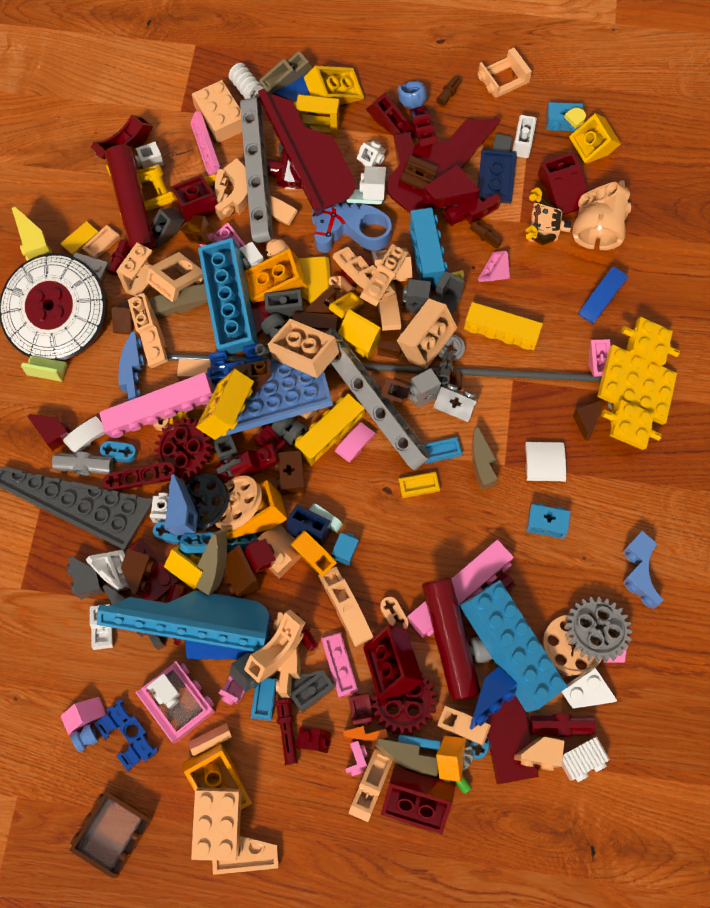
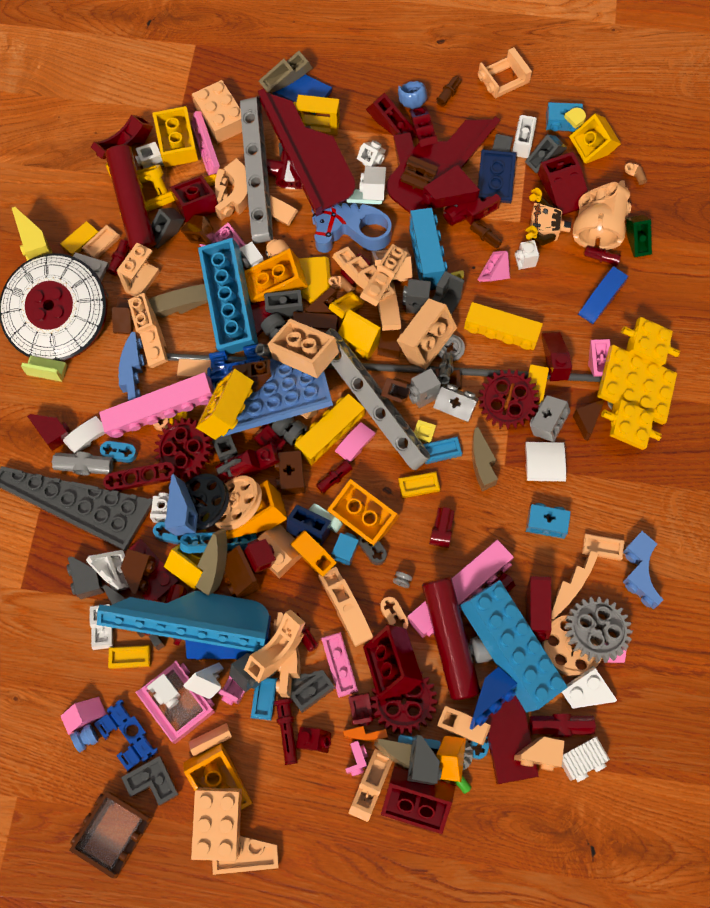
light nougat panel [146,252,204,302] -> none
white piece [229,63,263,99] -> none
yellow slope [304,66,364,105] -> none
none -> yellow tile [108,645,151,669]
none -> dark grey plate [121,756,179,806]
none -> yellow brick [153,106,198,168]
none -> white slope [183,663,224,699]
none -> dark red pin [316,460,353,494]
none -> light orange slope [327,479,400,546]
none -> dark grey beam [358,535,387,565]
none -> light grey bush [393,571,413,588]
none -> dark grey slope [407,735,442,785]
none -> light yellow tile [414,420,436,443]
none -> dark red piece [429,507,454,548]
none -> dark red gear [478,369,540,430]
none -> white brick [514,240,539,270]
none -> yellow tile [524,364,549,405]
none -> dark grey slope [525,134,567,174]
none -> dark red slope [525,576,551,642]
none -> light grey brick [530,395,570,442]
none -> dark red slope [541,332,572,381]
none -> light nougat slope [551,551,598,622]
none -> light nougat tile [582,533,624,561]
none -> dark red axle [584,246,621,266]
none -> arm [625,163,647,185]
none -> dark green slope [626,215,652,257]

